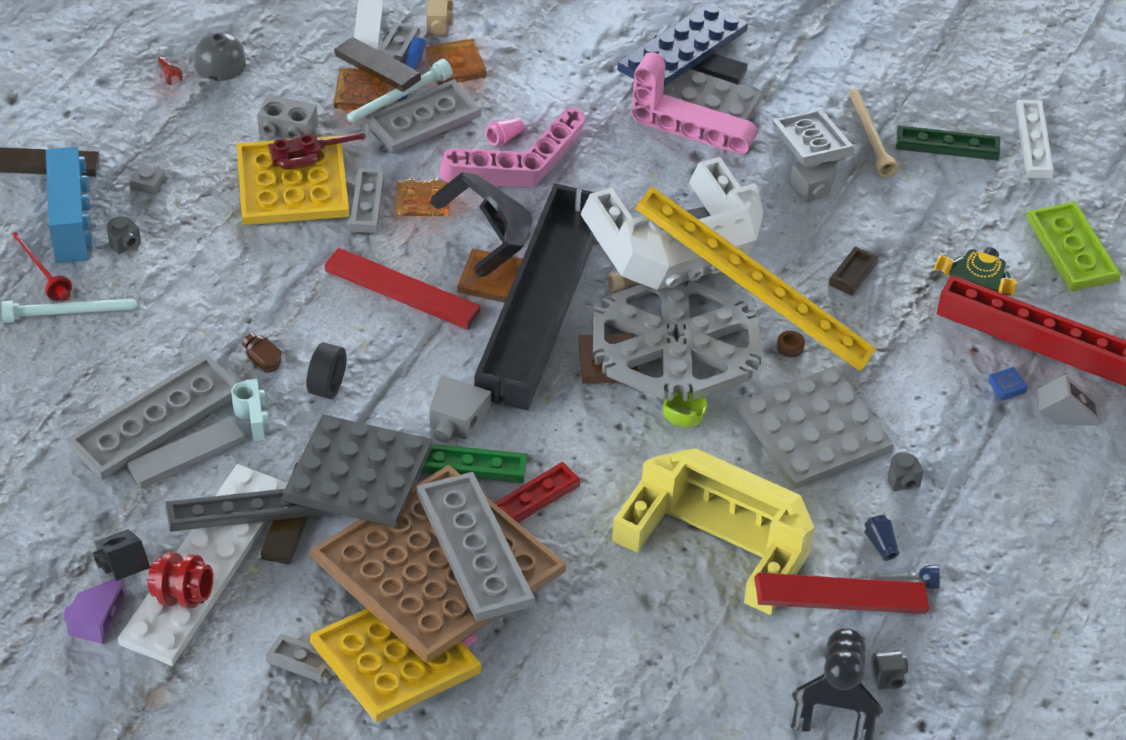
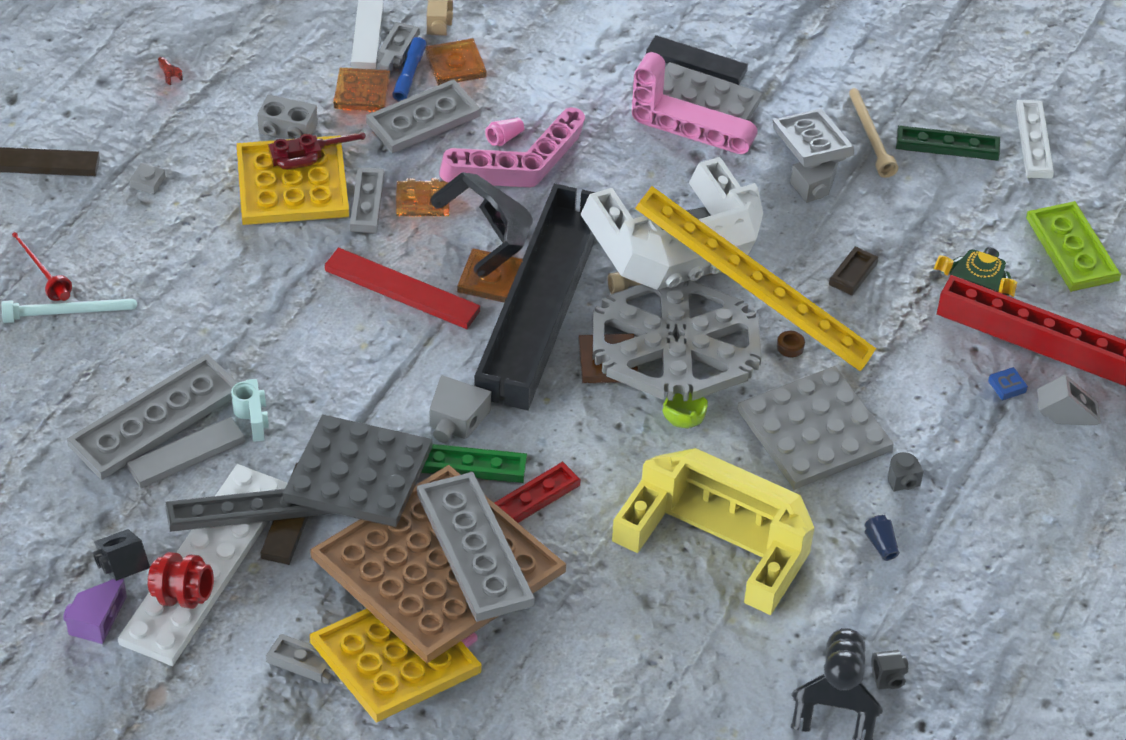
dark azure brick [46,146,93,263] -> none
dark grey plate [107,216,141,255] -> none
dark grey cylinder [195,32,246,81] -> none
reddish brown arm [242,333,282,373] -> none
black tyre [306,342,347,399] -> none
tile [334,37,421,92] -> none
light aqua piece [347,59,453,123] -> none
plate [617,3,748,87] -> none
red tile [754,573,930,614] -> none
hinge [867,565,940,589] -> none

